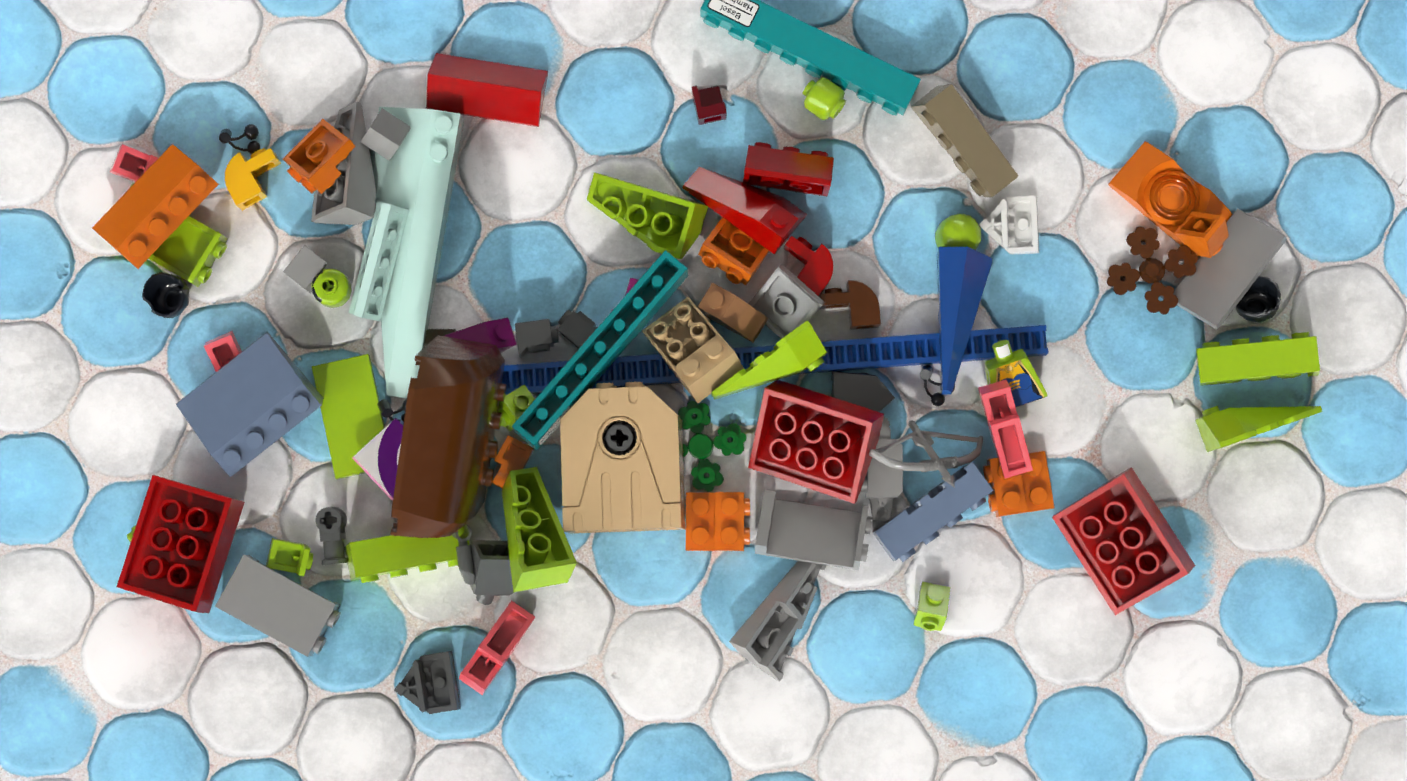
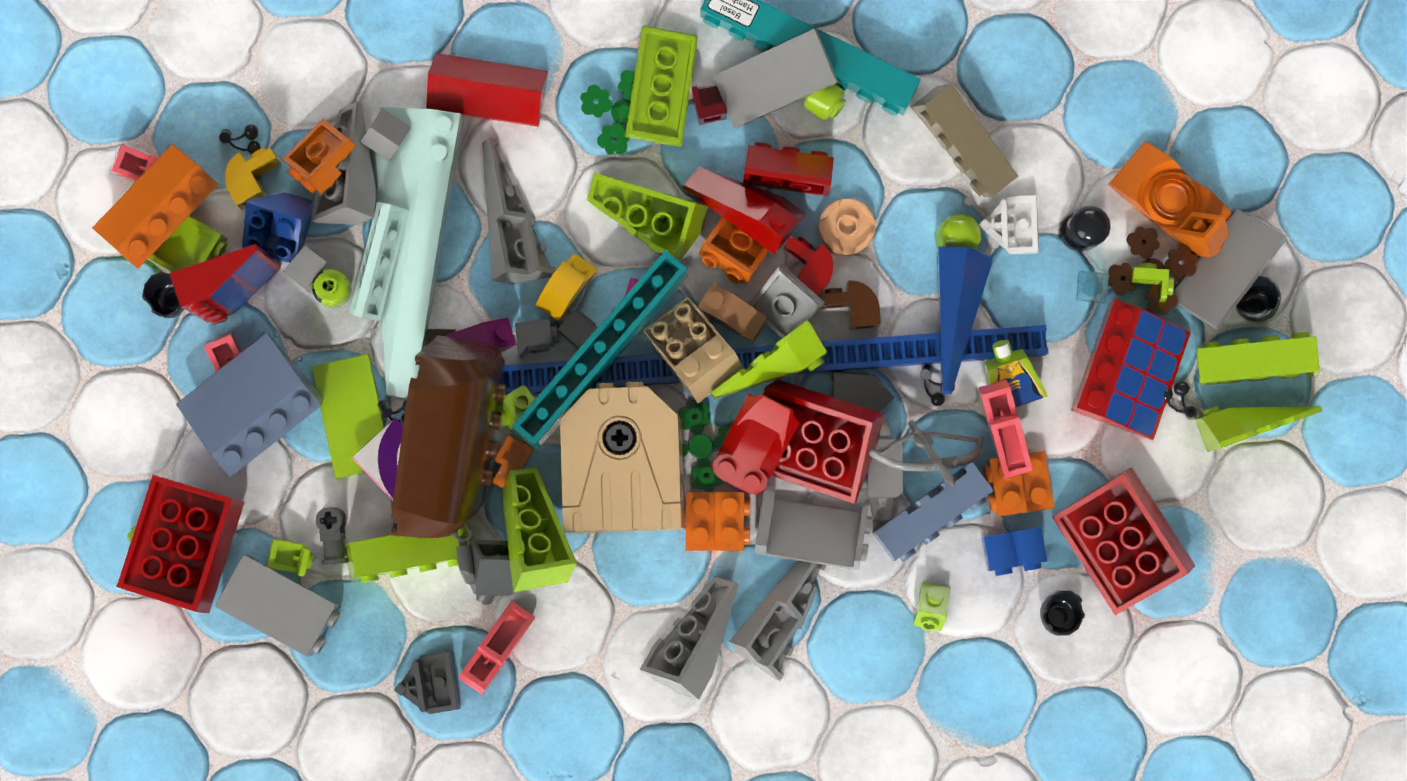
none -> red slope [170,244,280,325]
none -> blue slope [242,192,313,263]
none -> light grey wedge [482,138,556,284]
none -> yellow brick [535,253,597,321]
none -> green plant [580,70,635,155]
none -> lime tile [625,25,698,147]
none -> light grey wedge [640,576,739,700]
none -> red slope [710,393,801,494]
none -> light grey tile [713,29,838,129]
none -> light nougat tile [818,199,876,256]
none -> blue brick [981,527,1047,576]
none -> black hair [1040,591,1085,636]
none -> black helmet [1058,206,1111,252]
none -> slope [1071,299,1191,440]
none -> clear light blue plate [1076,271,1109,303]
none -> lime bracket [1131,263,1174,302]
none -> black piece [1164,381,1197,420]

